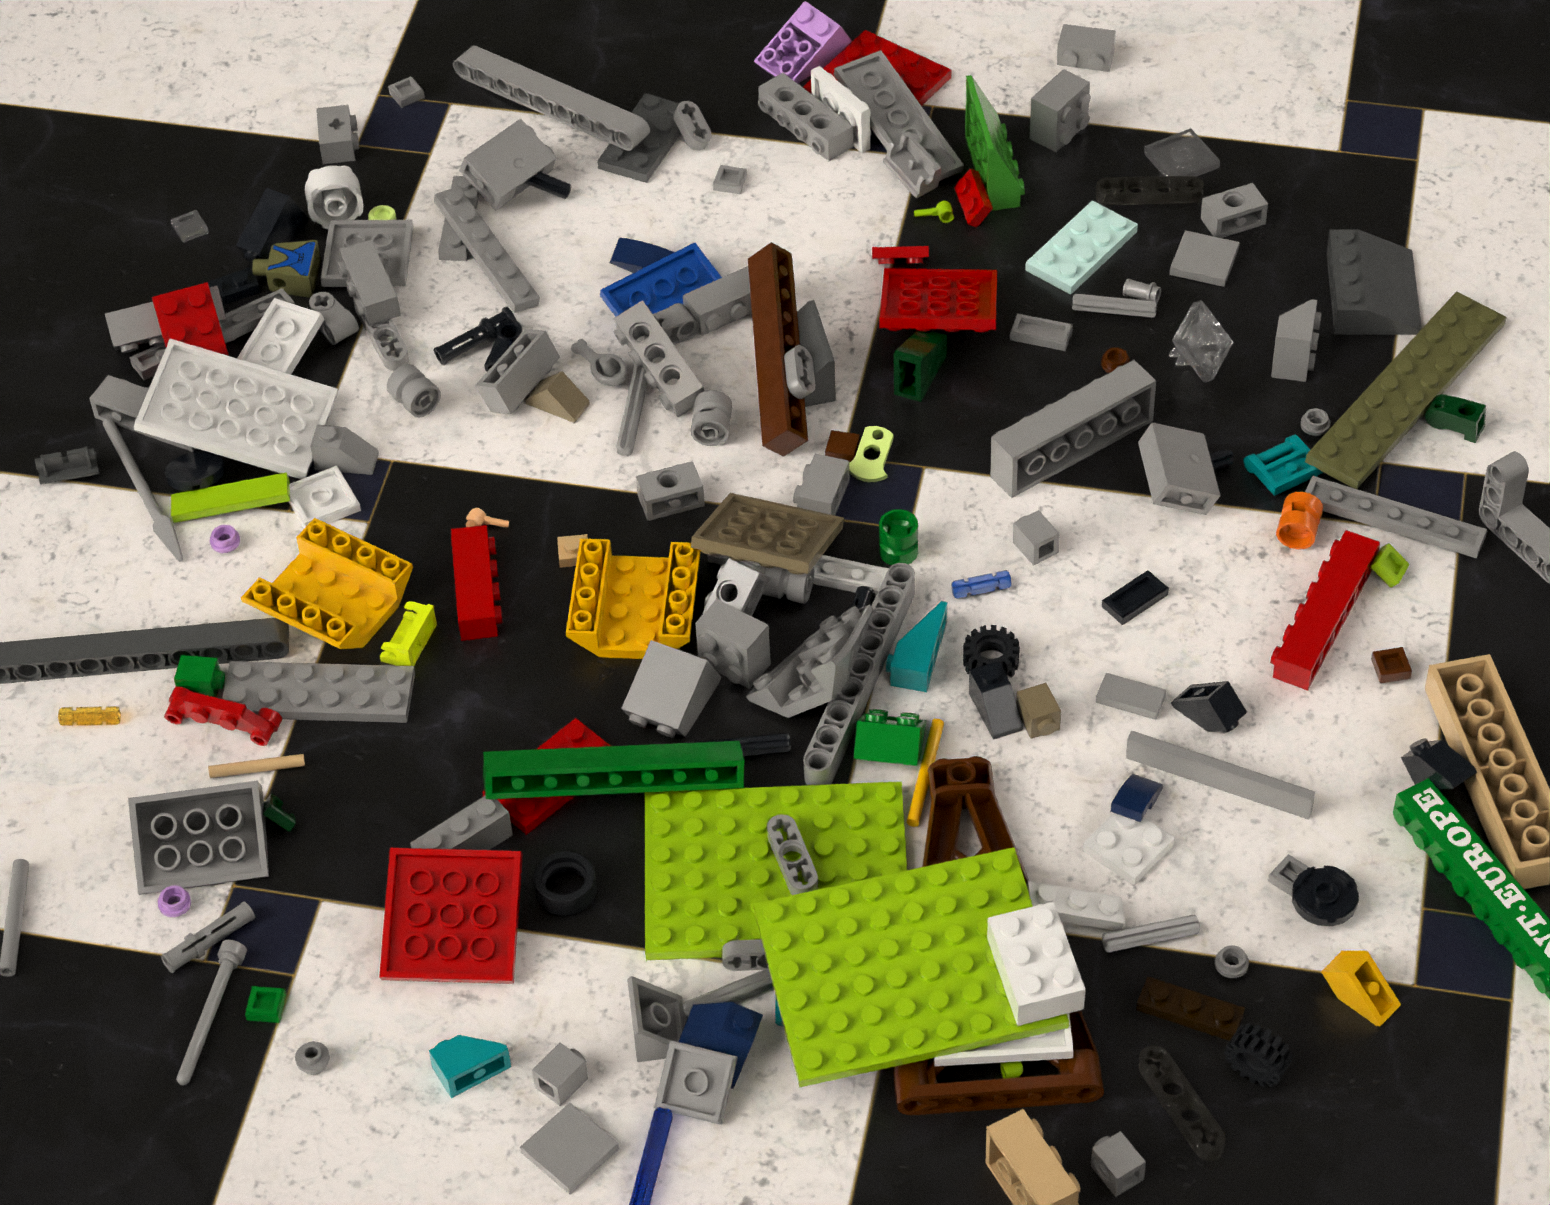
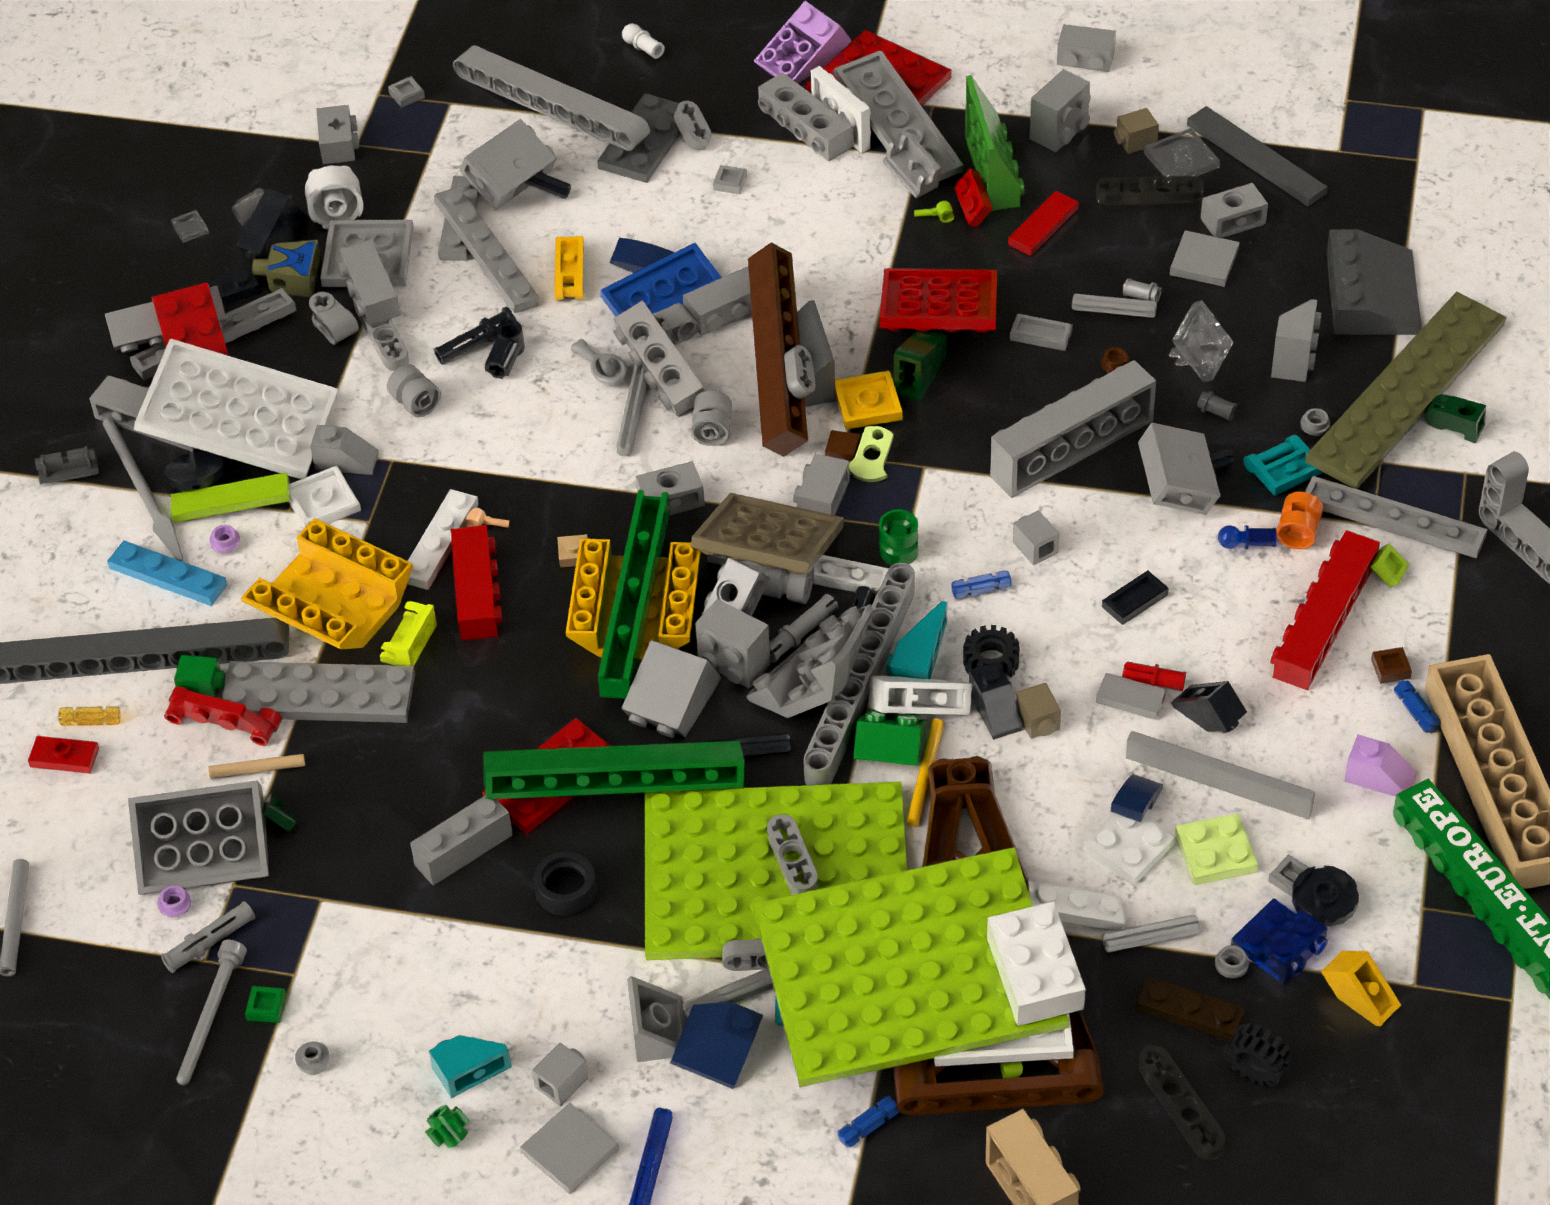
white plate [237,298,325,374] -> none
yellowish green tile [368,205,397,220] -> none
red plate [379,848,523,984] -> none
light grey brick [475,329,560,414] -> none
dark tan slope [525,371,590,423] -> none
light grey tile [654,1040,738,1124] -> none
red plate [872,246,929,264] -> none
light aqua plate [1025,201,1138,294] -> none
light grey brick [1091,1131,1146,1197] -> none
black slope [1401,738,1477,790] -> none
none -> red plate [28,736,99,774]
none -> dark azure plate [107,540,227,606]
none -> clear brick [232,188,264,225]
none -> white plate [407,489,478,590]
none -> green gear [425,1105,470,1148]
none -> yellow plate [554,236,584,301]
none -> green tile [598,490,670,699]
none -> white pin [622,24,665,59]
none -> light grey pin [769,594,838,663]
none -> yellow plate [835,371,903,430]
none -> blue axle [837,1096,899,1148]
none -> white slope [868,676,972,715]
none -> red tile [1008,191,1079,256]
none -> dark tan brick [1114,108,1159,154]
none -> red axle [1122,661,1187,692]
none -> yellowish green plate [1175,813,1258,885]
none -> dark grey tile [1187,106,1328,207]
none -> dark grey pin [1197,391,1237,421]
none -> clear blue pin [1217,525,1276,549]
none -> clear blue plate [1231,898,1328,984]
none -> lavender slope [1345,734,1417,797]
none -> blue axle [1394,680,1440,733]

